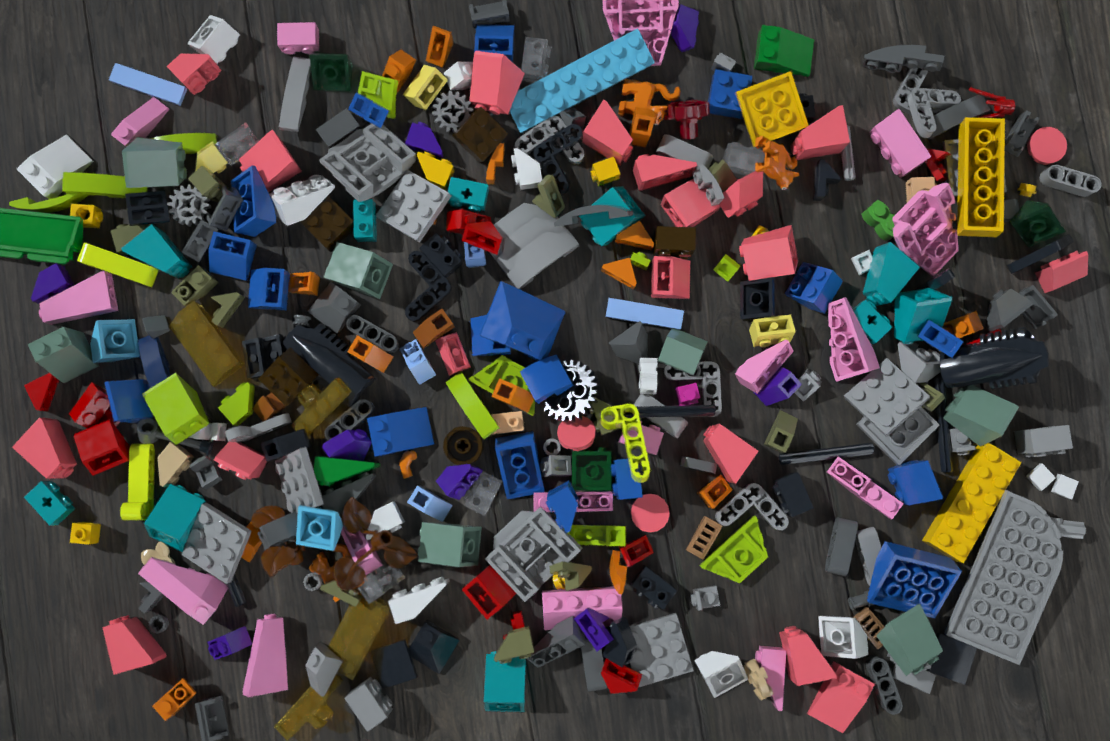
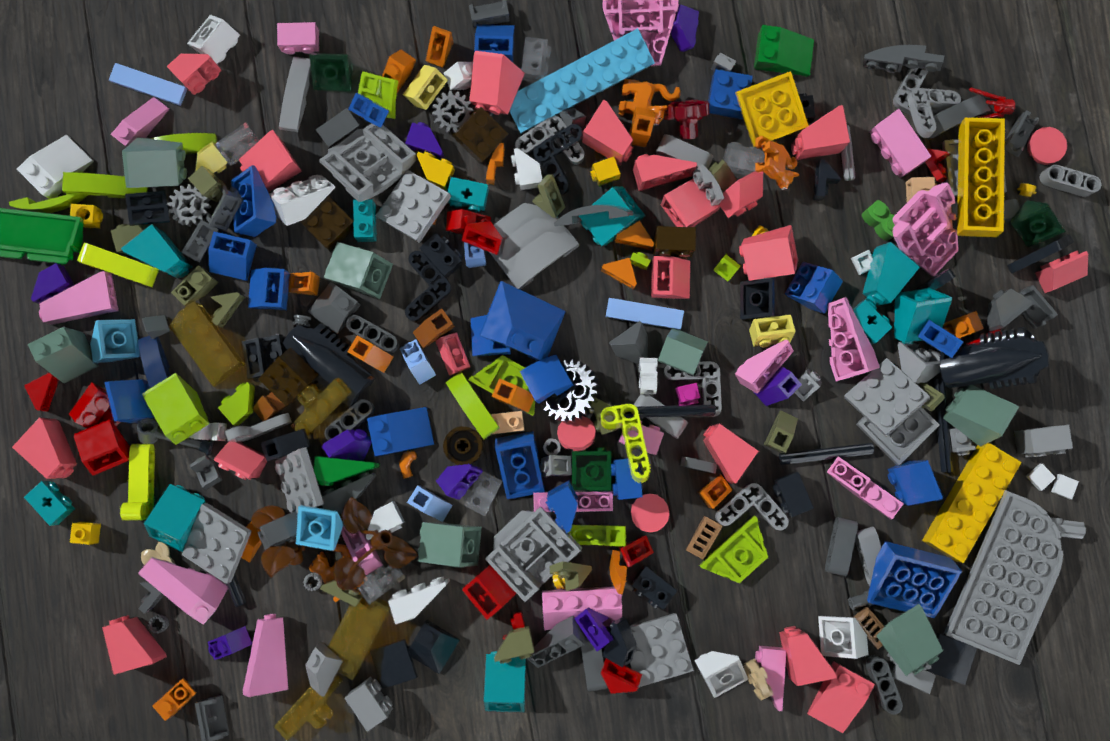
tan slope [158,442,194,487] -> none
light grey bracket [690,585,720,611] -> none

